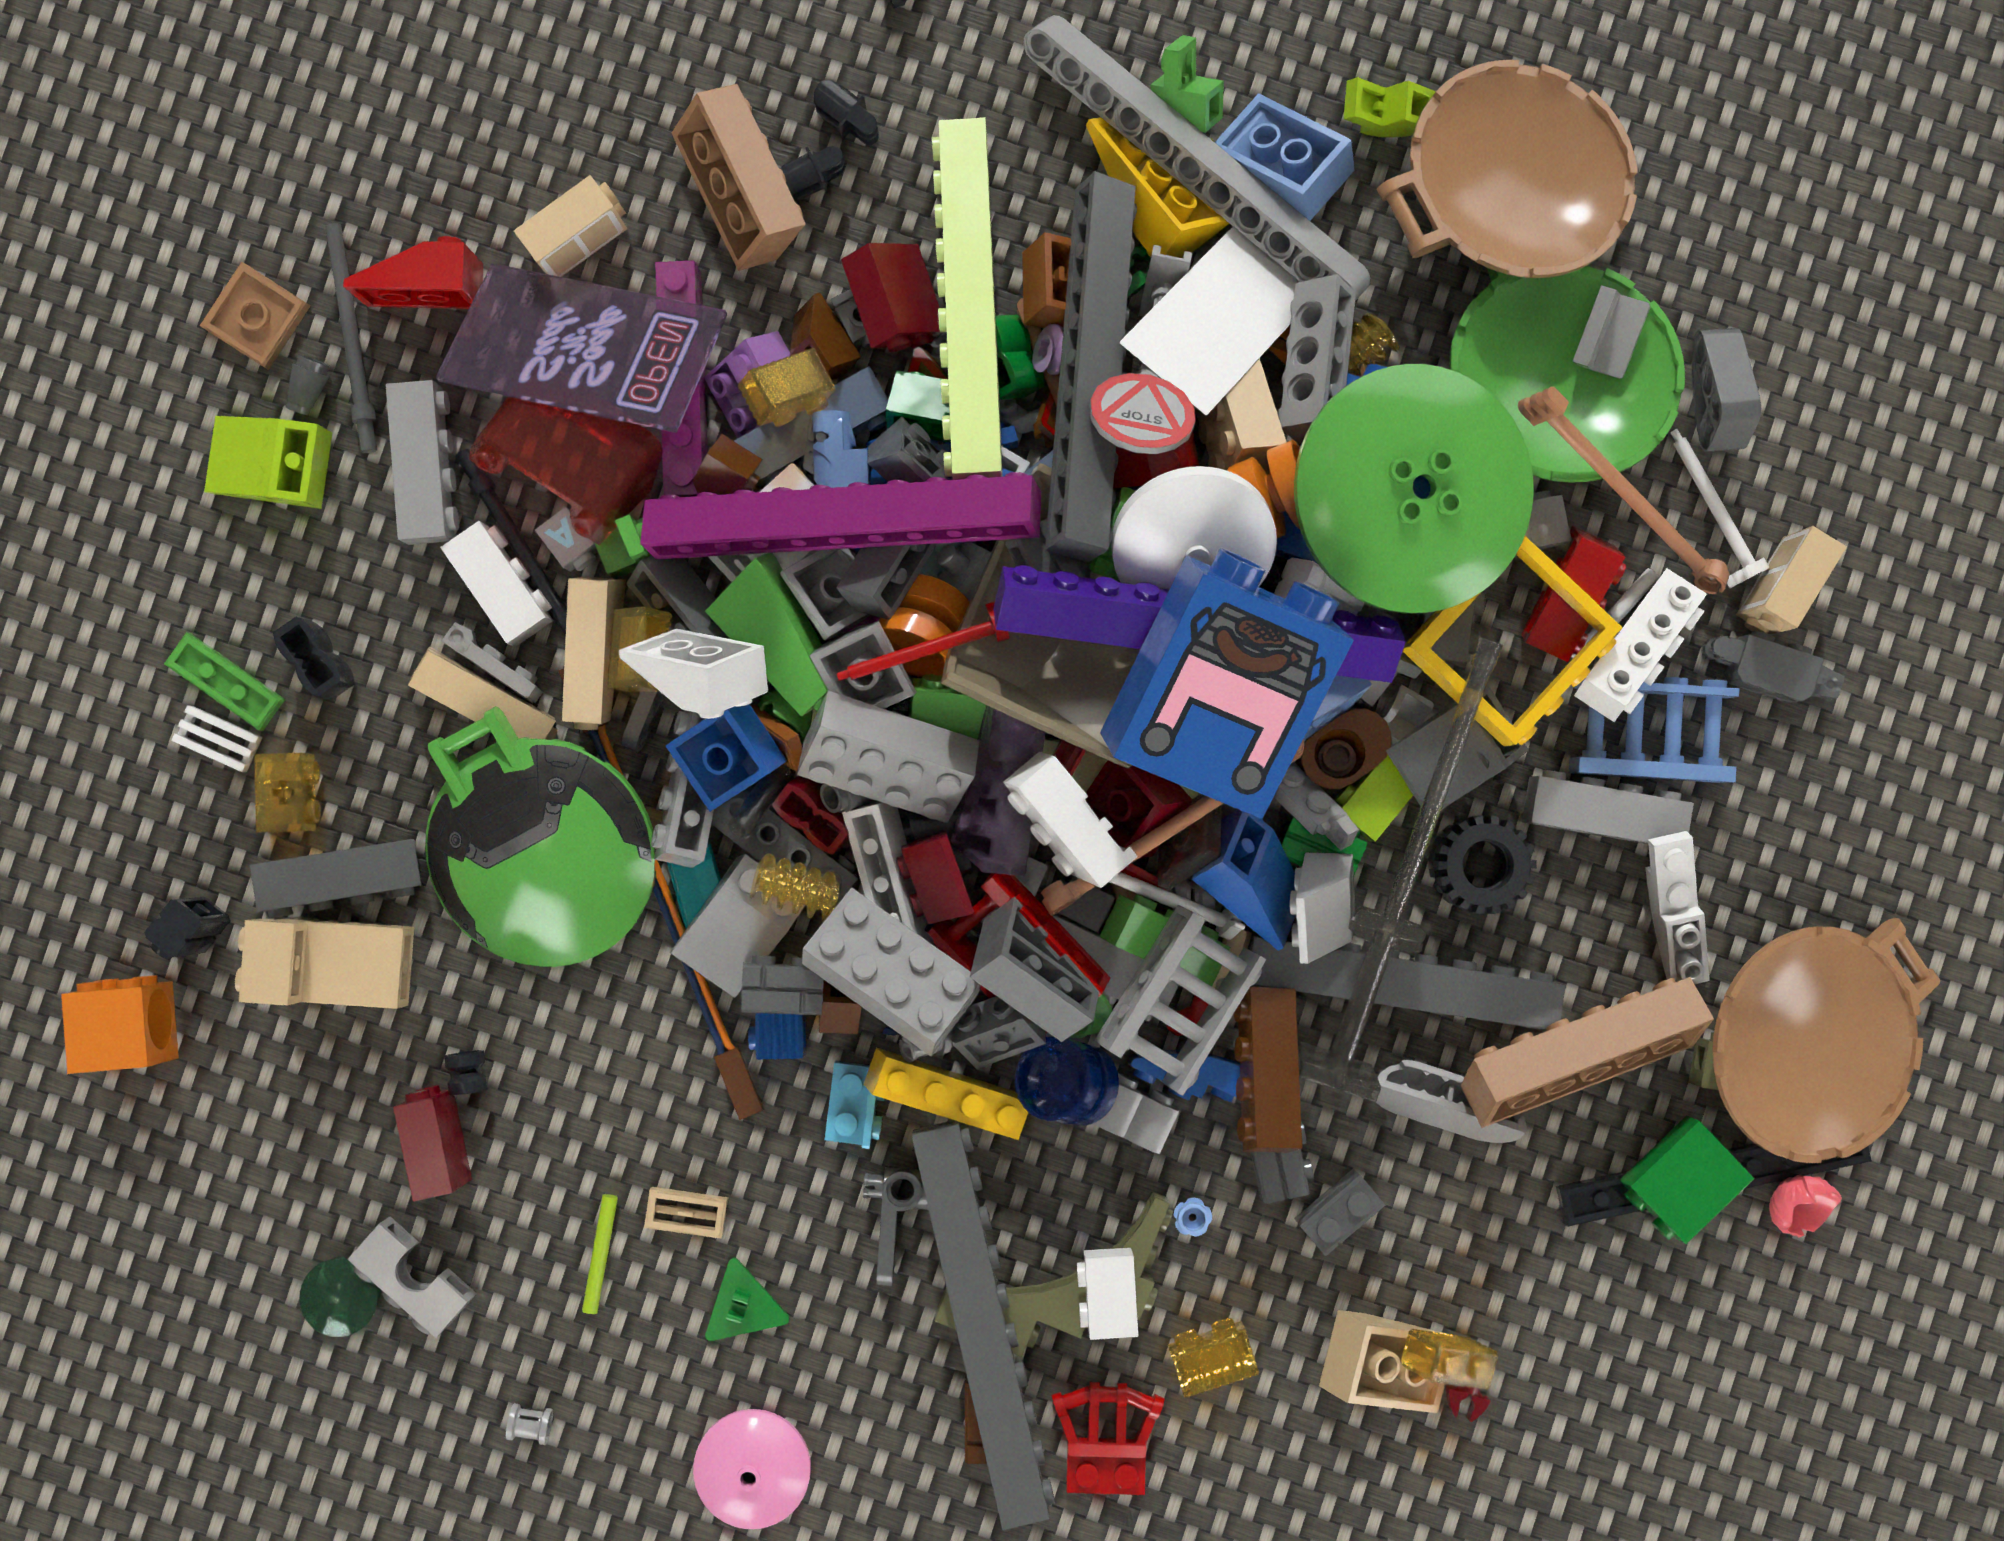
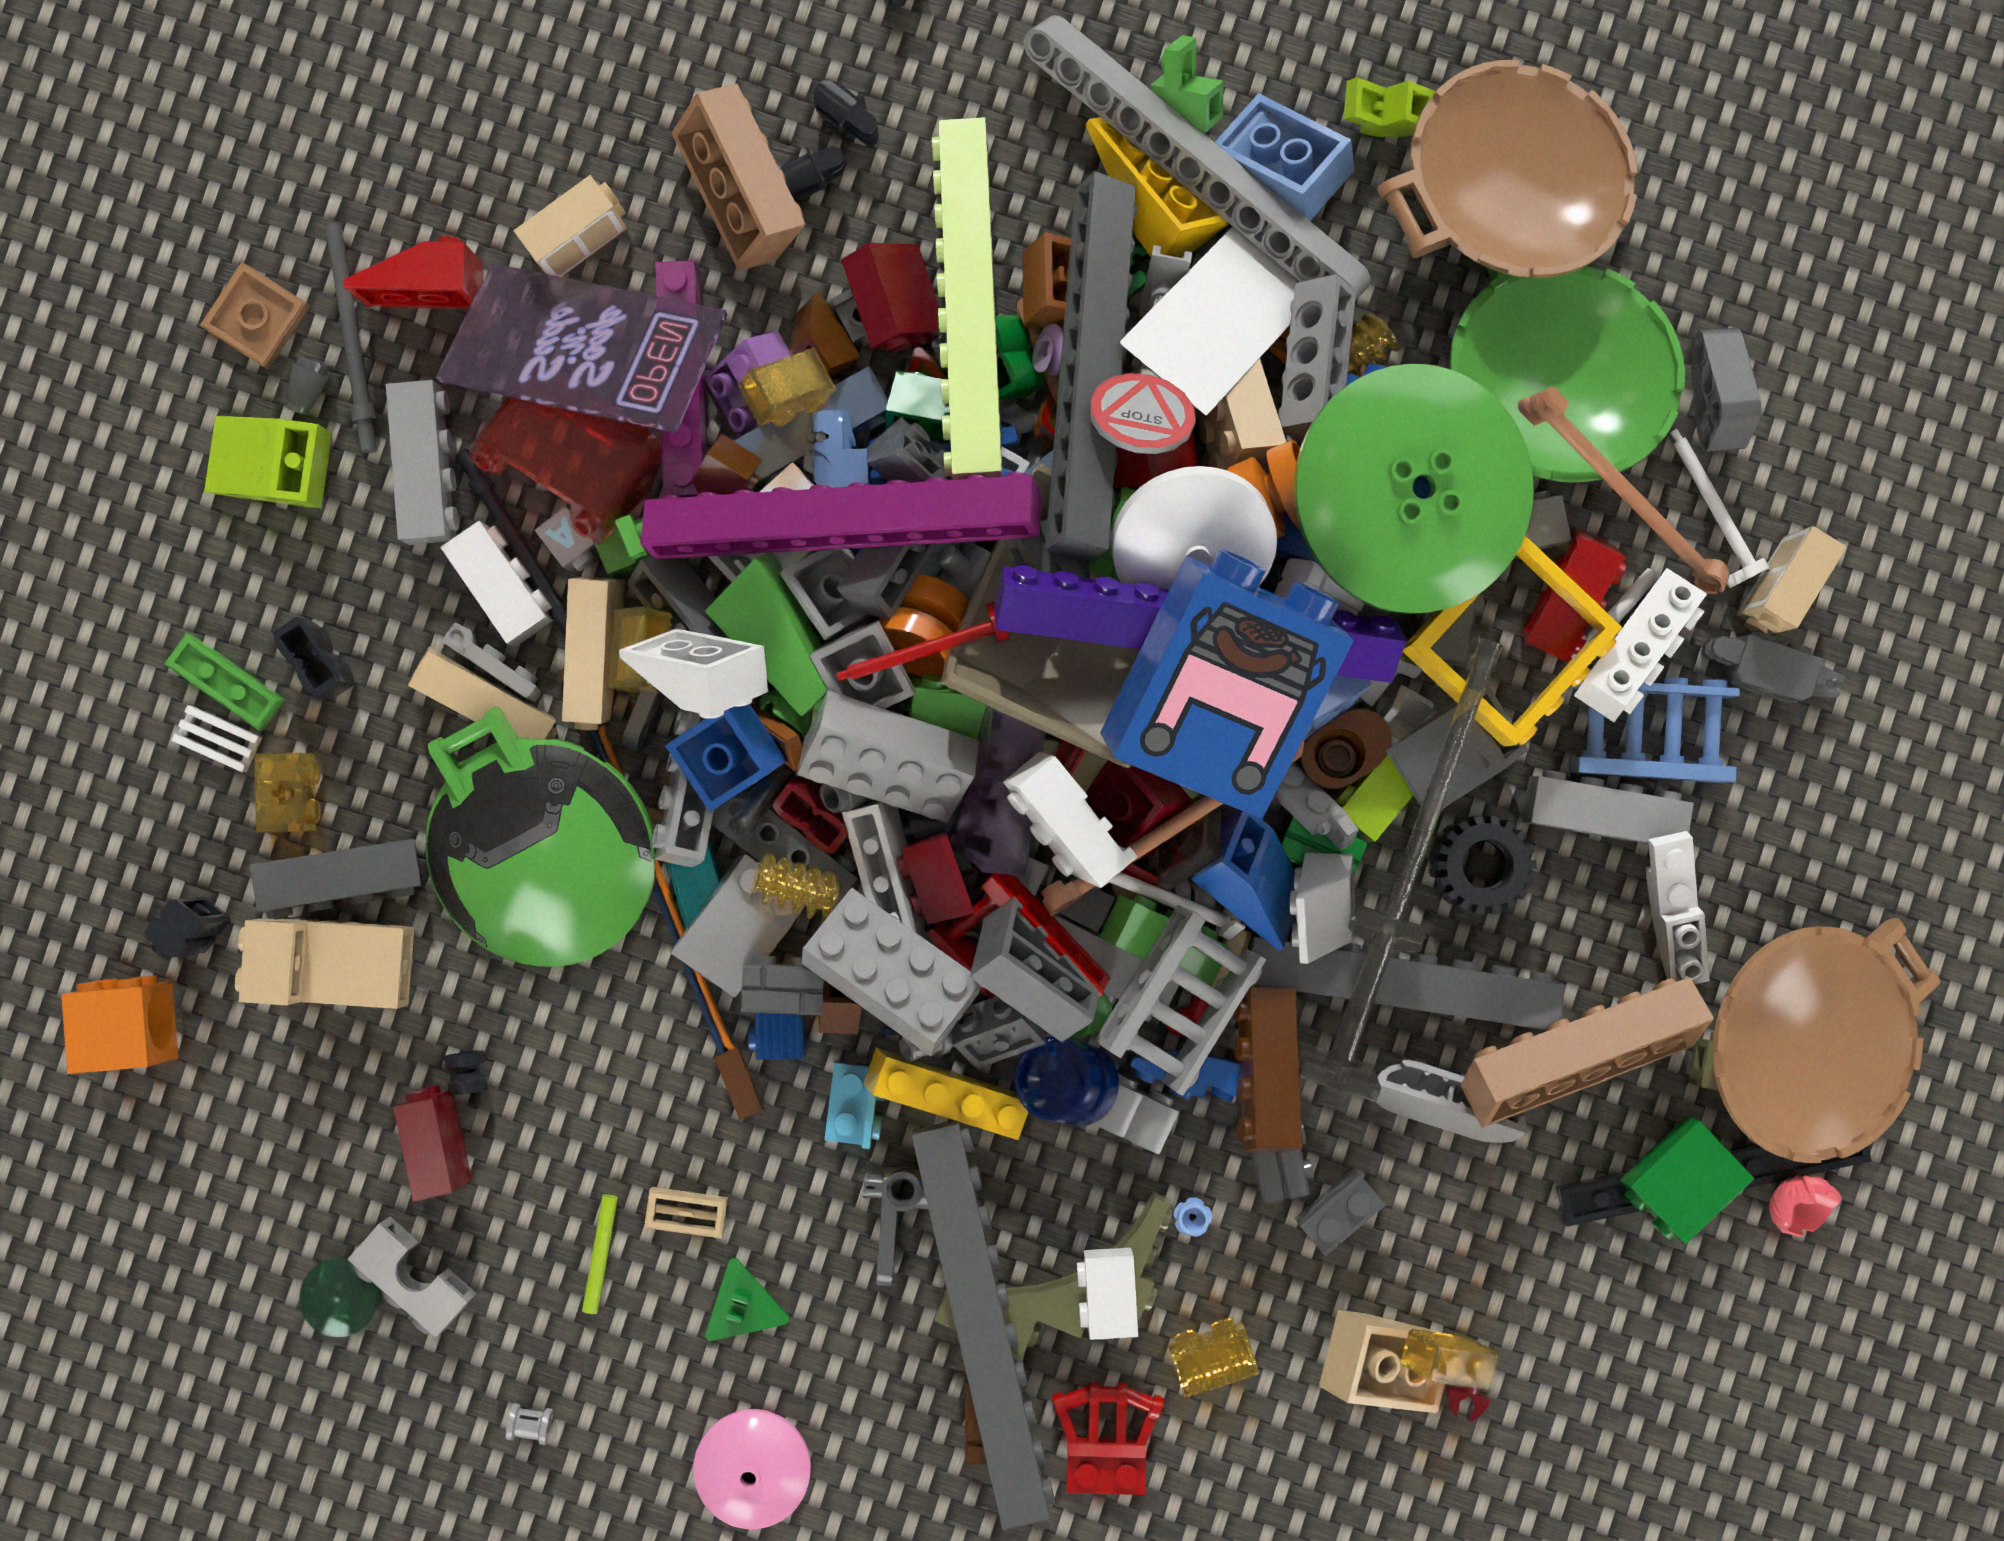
light grey panel [1573,285,1650,379] -> none

